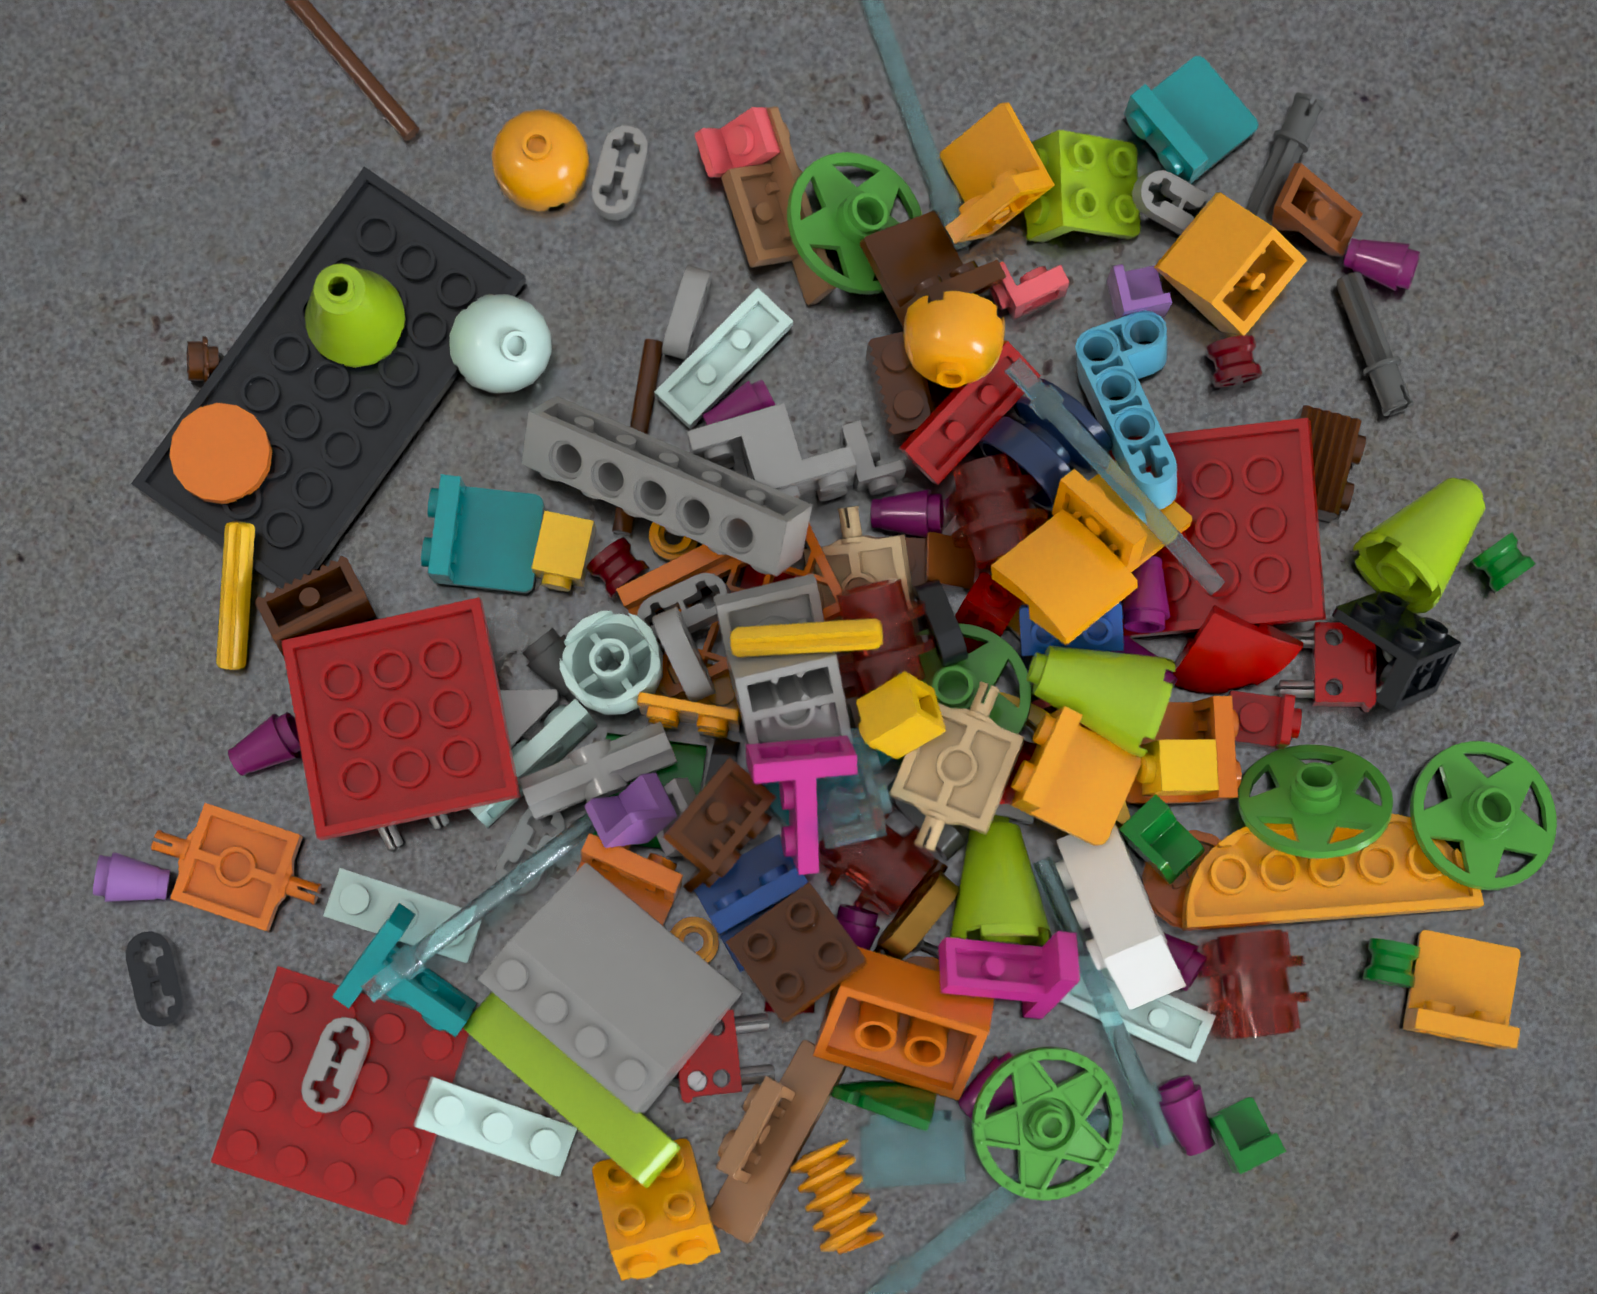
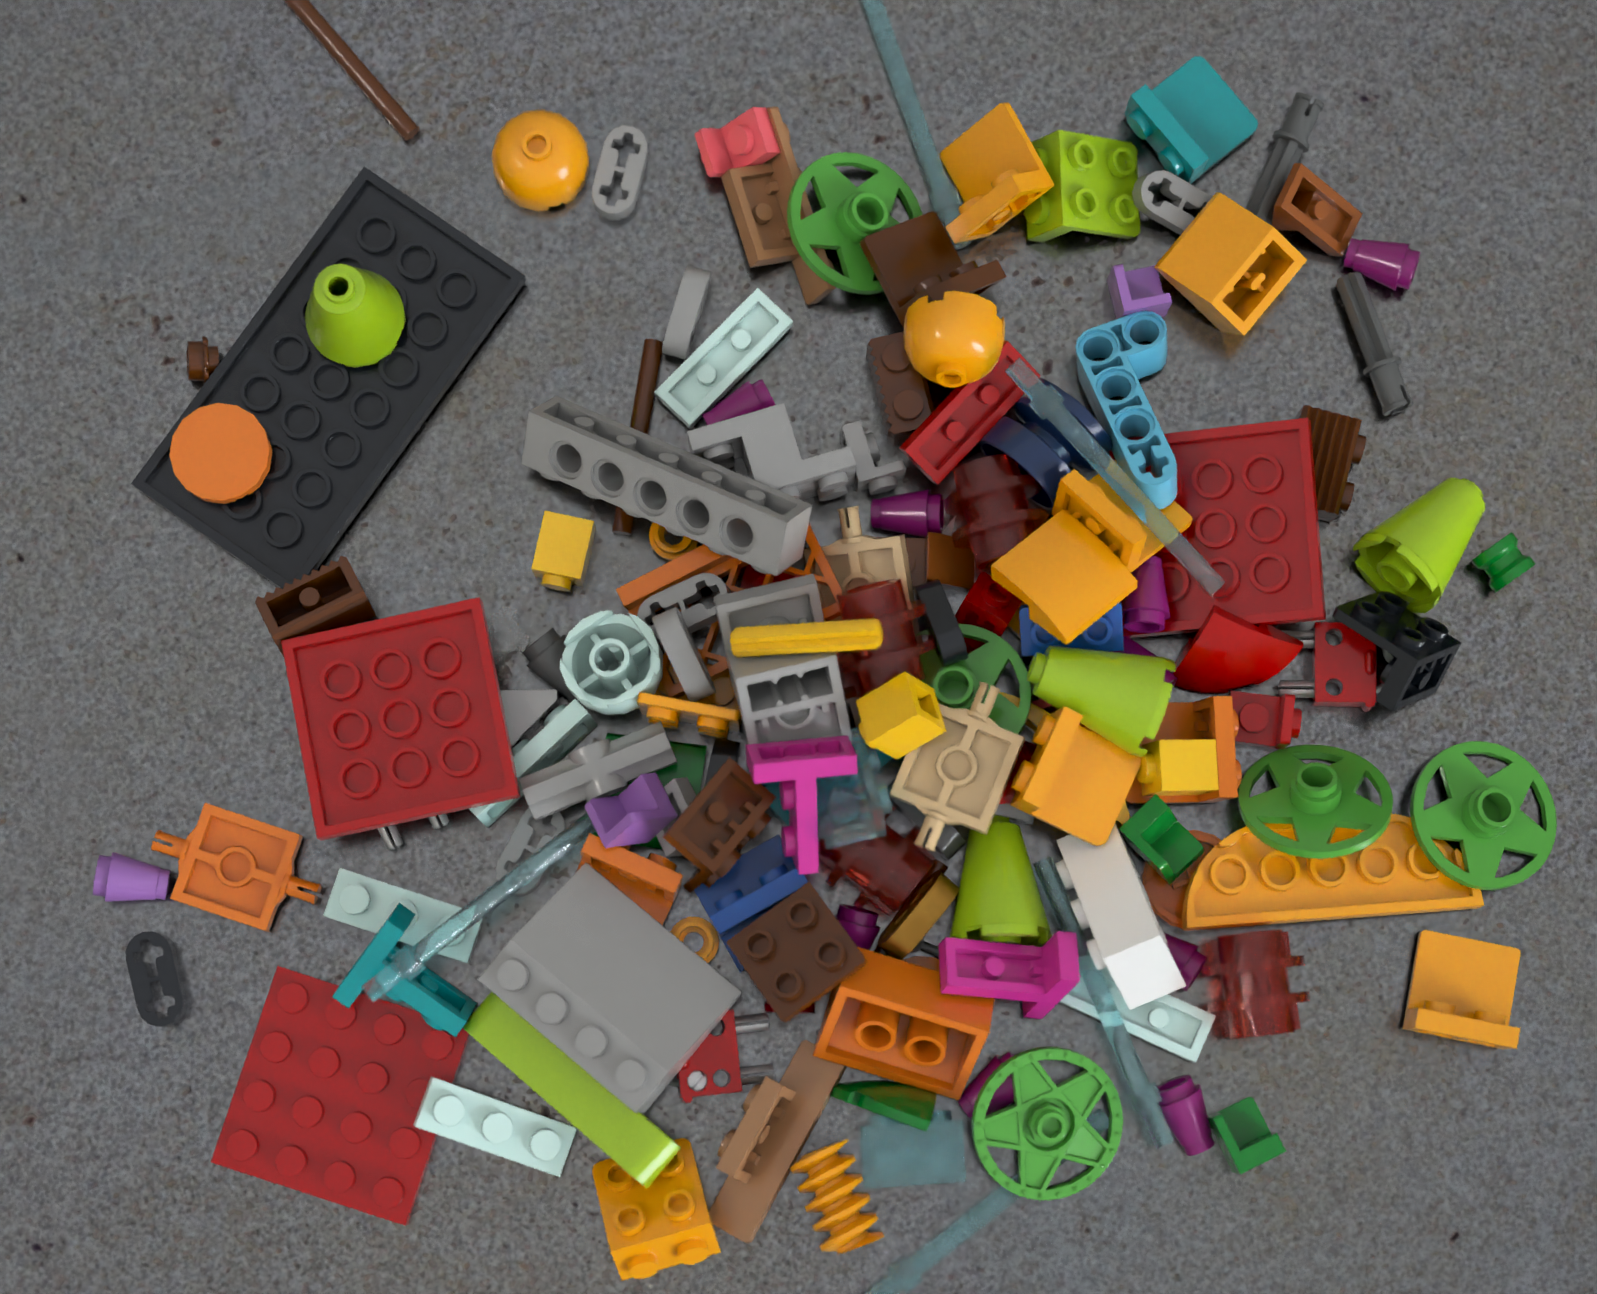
yellow axle [216,521,255,670] -> none
magenta cone [228,712,301,776] -> none
light grey beam [301,1017,371,1113] -> none
teal bracket [421,474,544,593] -> none
light aqua cylinder [449,294,552,393] -> none
dark red wheel [586,537,650,599] -> none
coral bracket [990,261,1070,321] -> none
dark red wheel [1206,335,1263,387] -> none
green wheel [1363,938,1420,988] -> none

